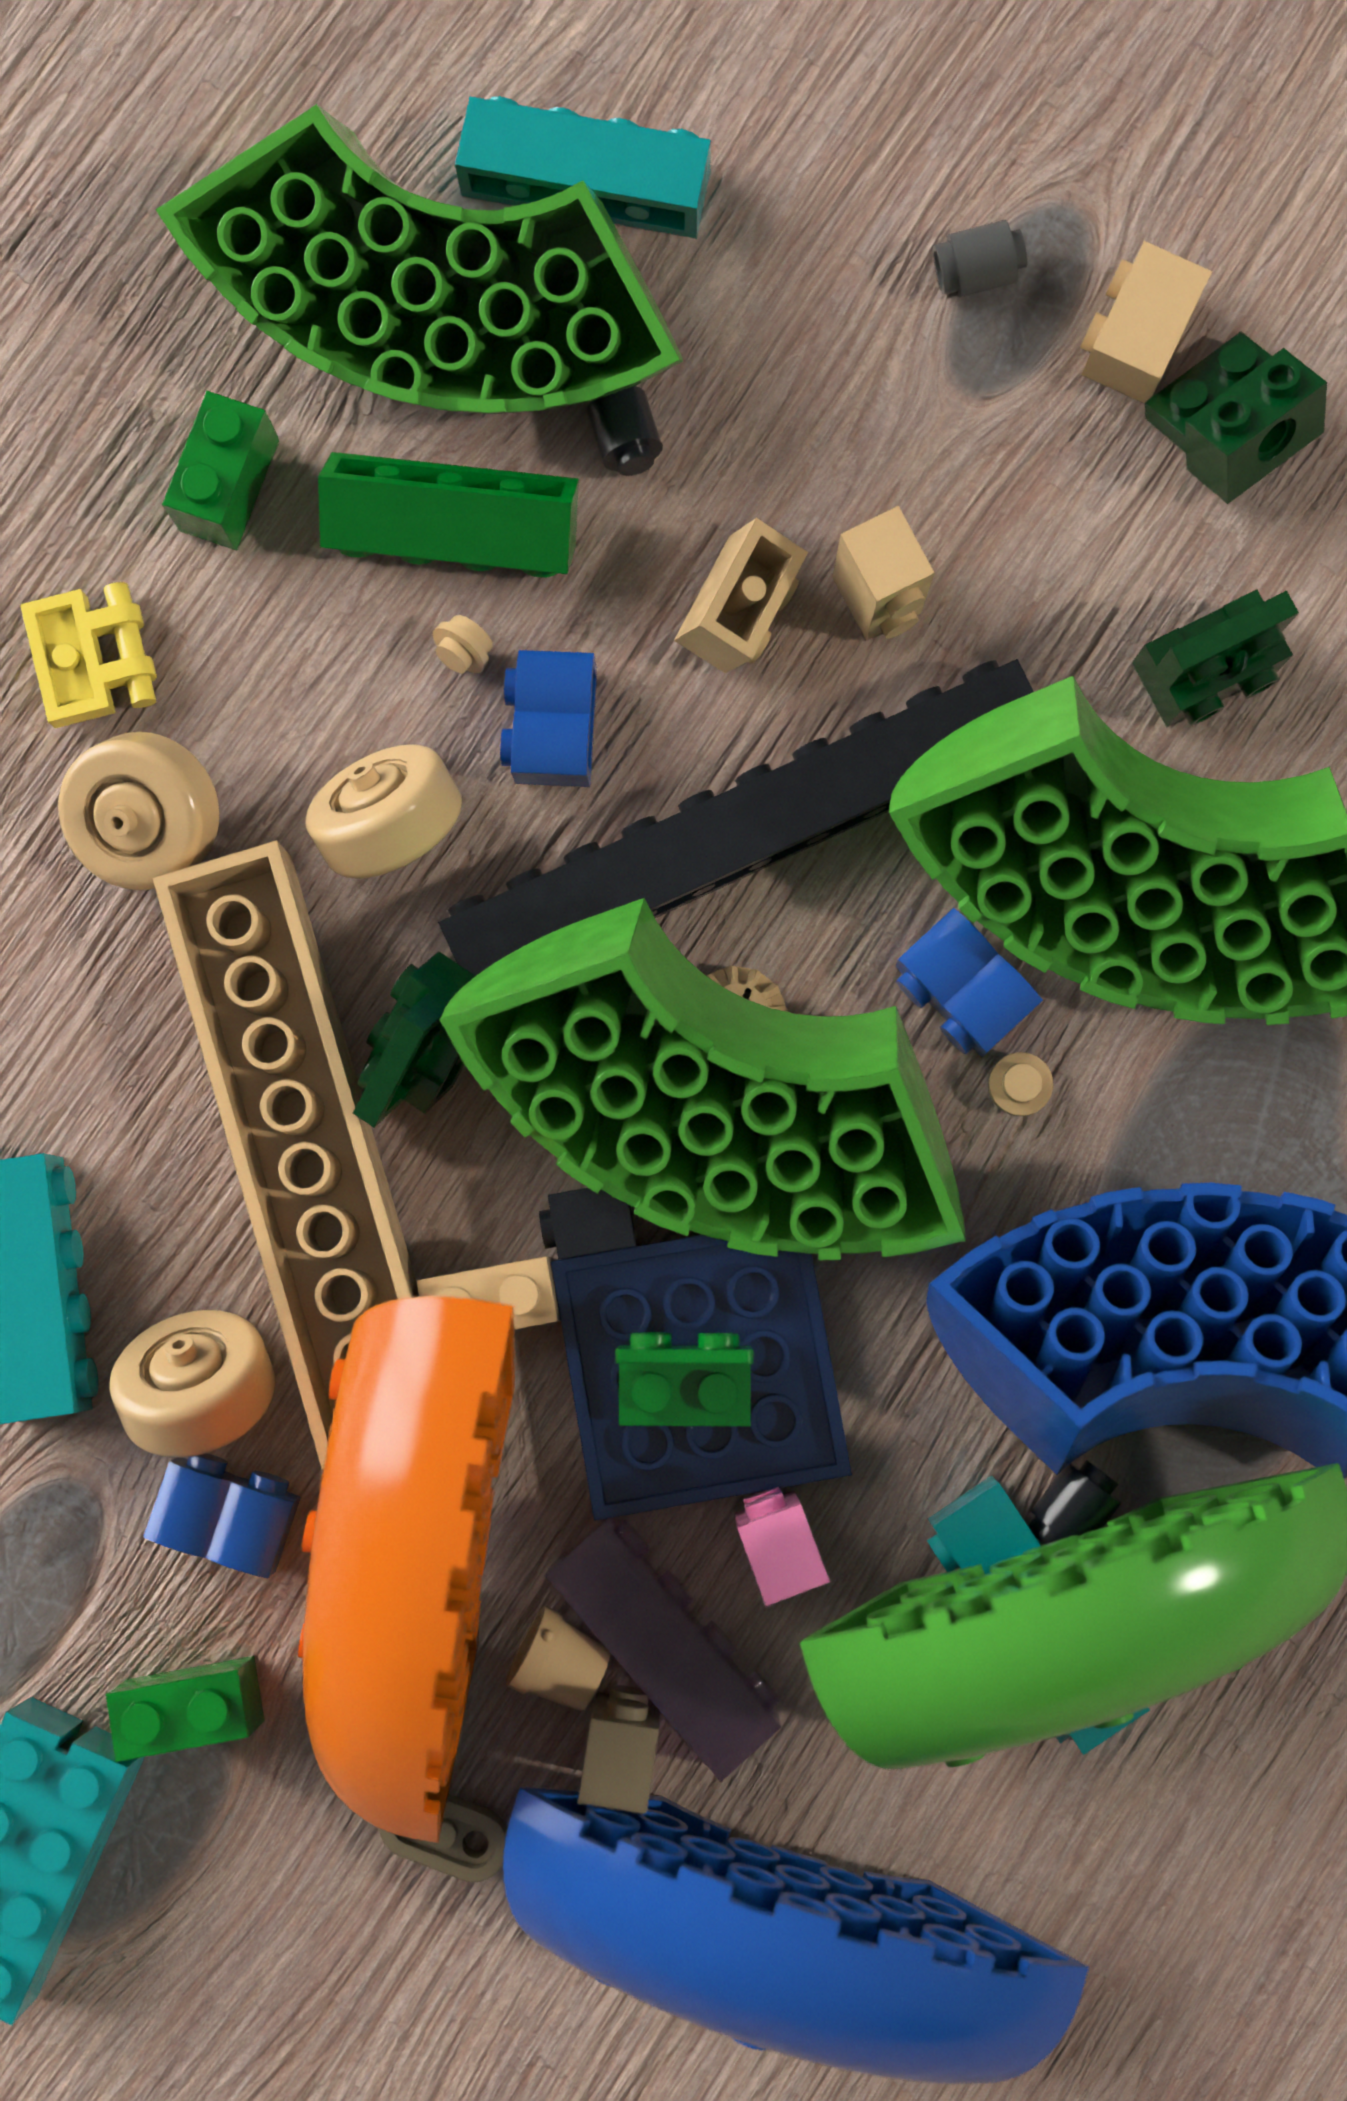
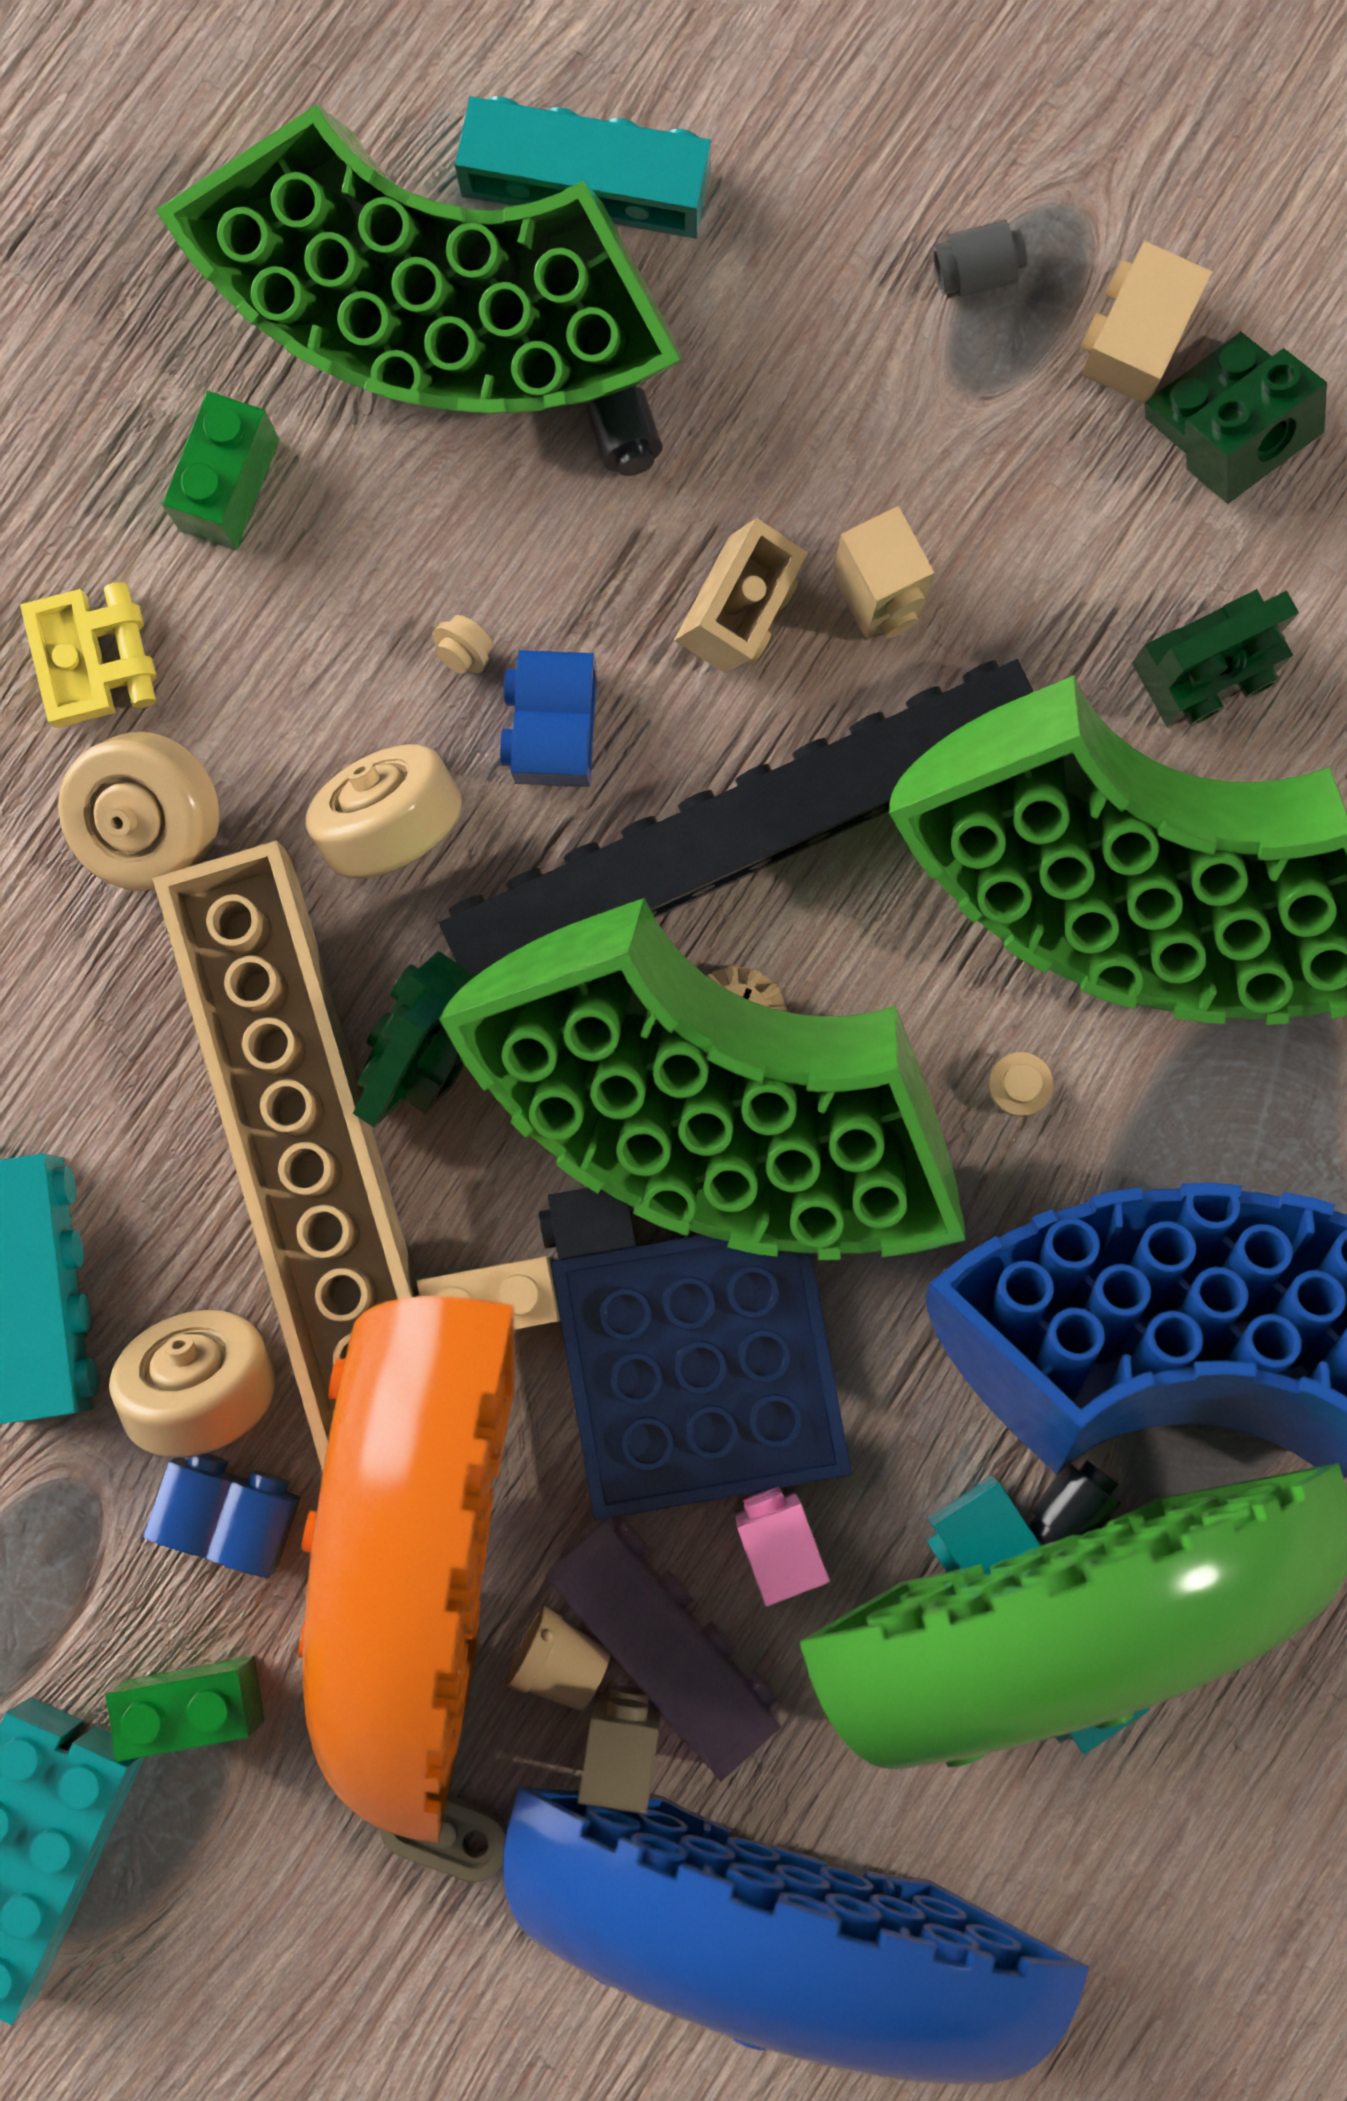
green brick [318,452,579,578] -> none
green bracket [615,1332,753,1426] -> none
blue brick [895,908,1043,1057] -> none

